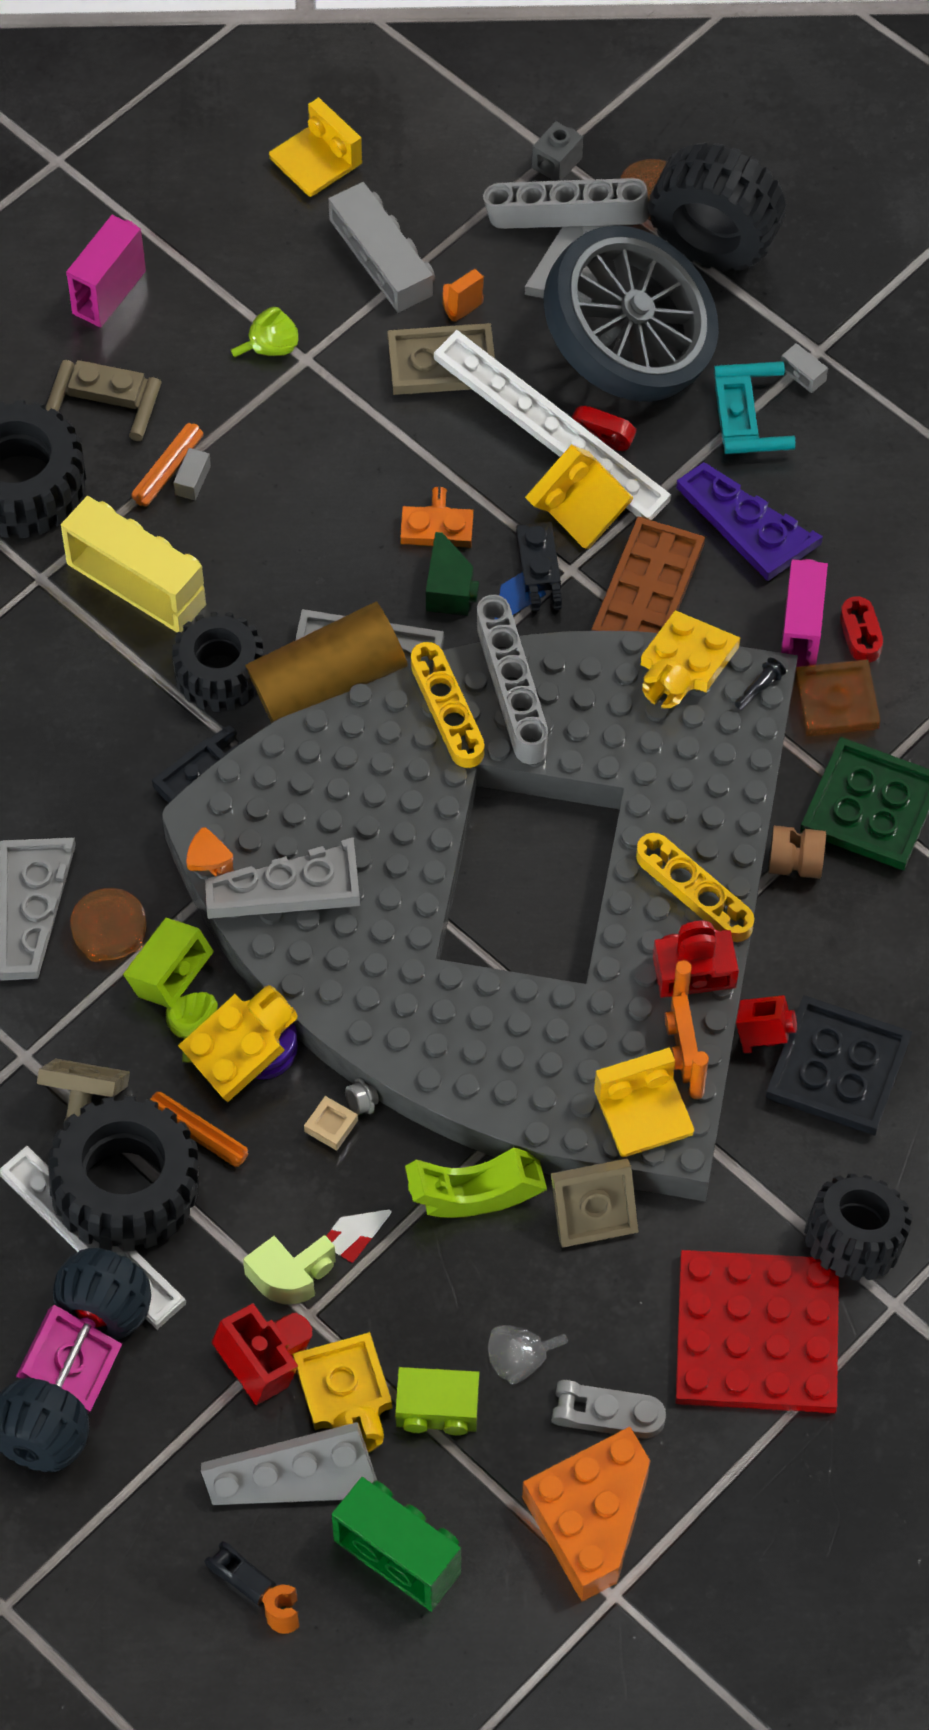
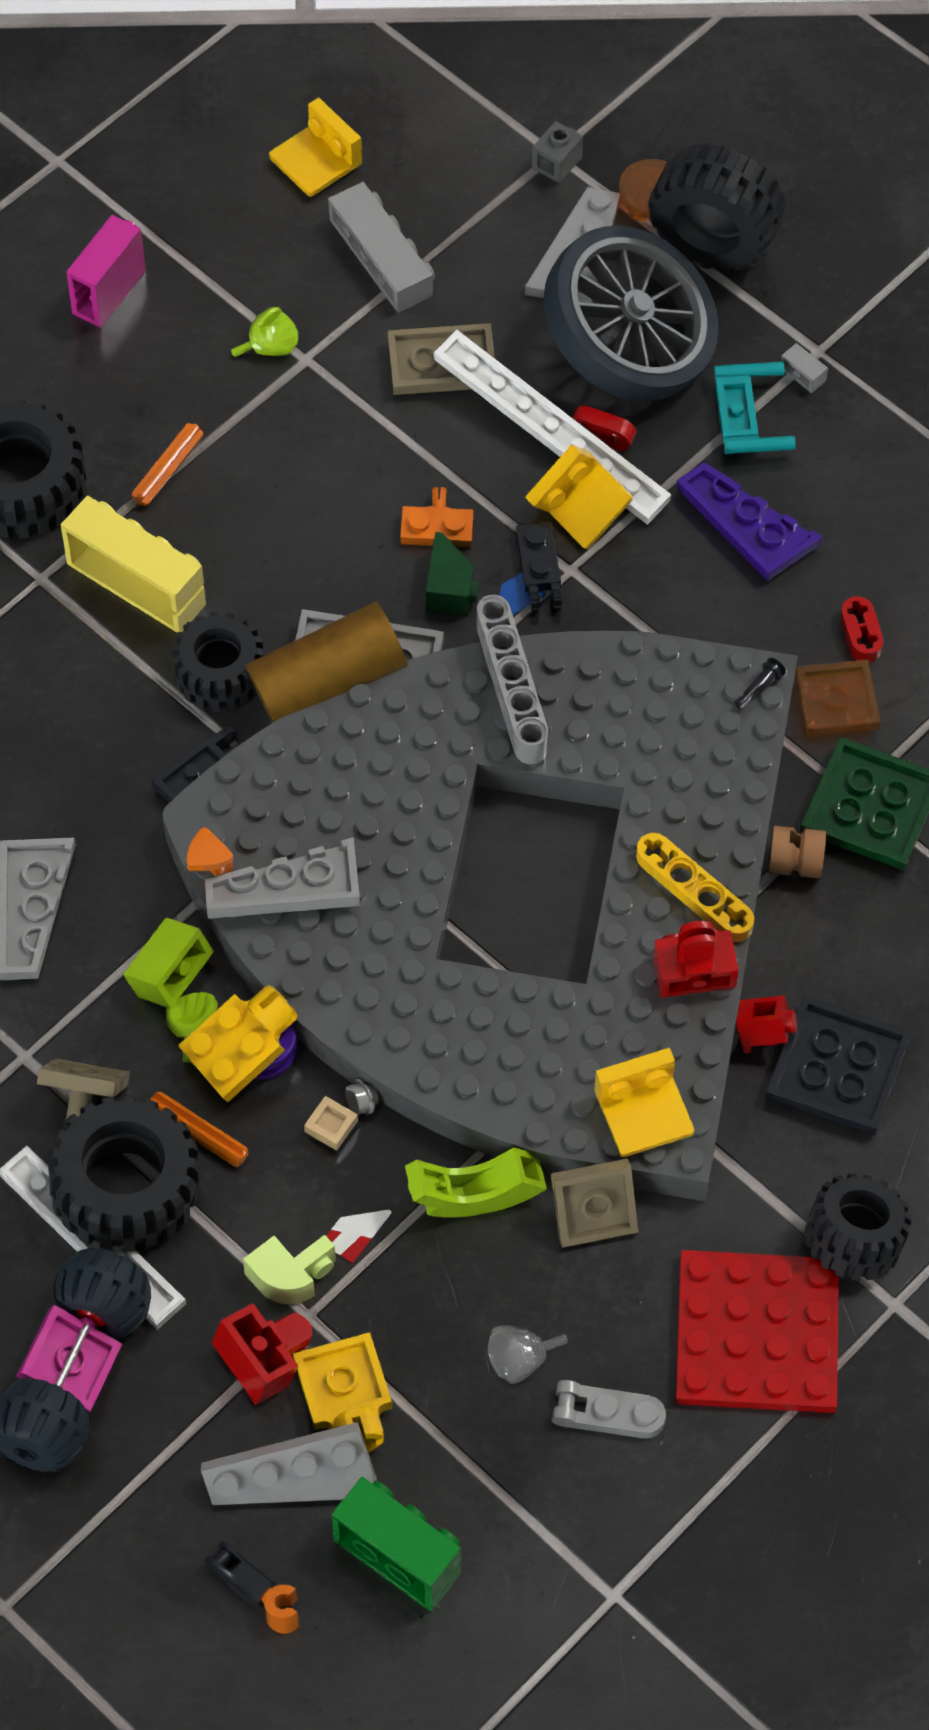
dark tan plate [46,360,162,441] -> none
clear orange tile [70,888,147,962] -> none
light grey piece [173,448,211,501] -> none
lime brick [395,1367,479,1435] -> none
yellow beam [411,642,485,768] -> none
orange tile [442,269,484,321] -> none
light grey beam [483,178,650,229] -> none
orange brick [522,1426,650,1602] -> none
dark orange plate [591,516,705,633] -> none
yellow plate [641,610,740,709] -> none
orange plate [665,960,709,1099] -> none
dark pink brick [781,559,828,675] -> none

